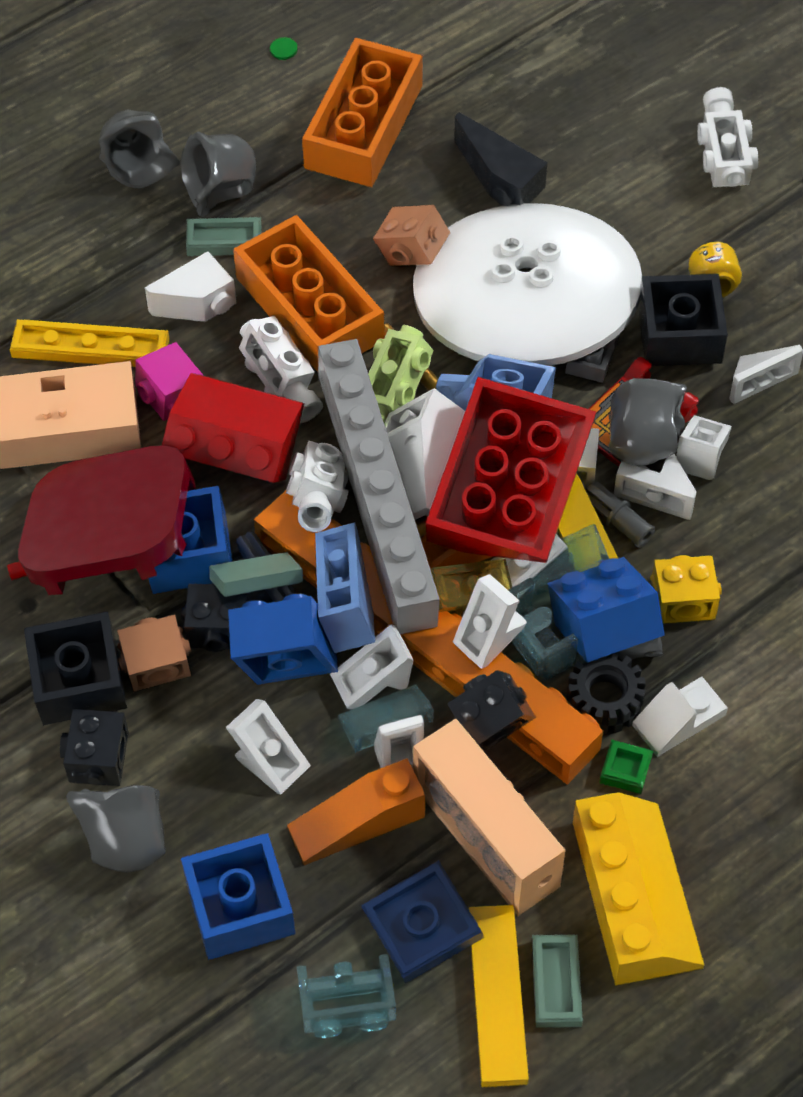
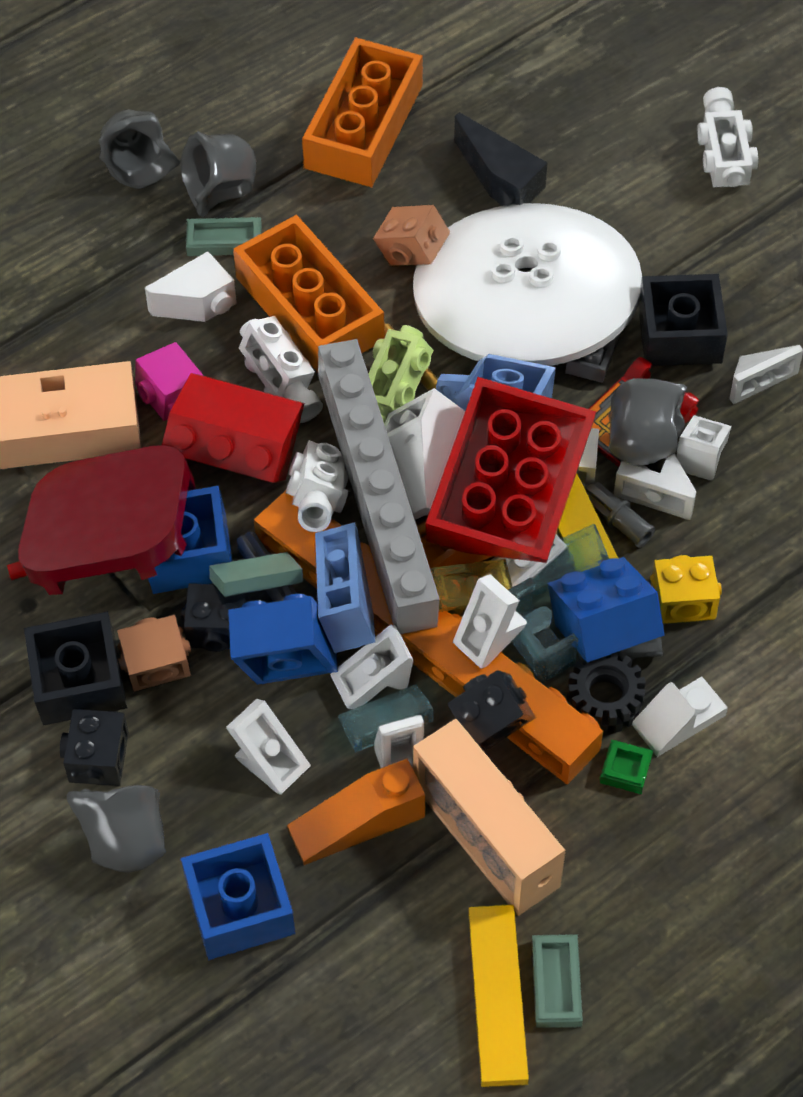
yellow tile [10,319,169,367] -> none
green piece [270,37,298,60] -> none
clear light blue window [297,954,396,1038] -> none
dark blue tile [361,861,484,983] -> none
yellow slope [573,792,704,986] -> none
yellow head [689,242,742,298] -> none

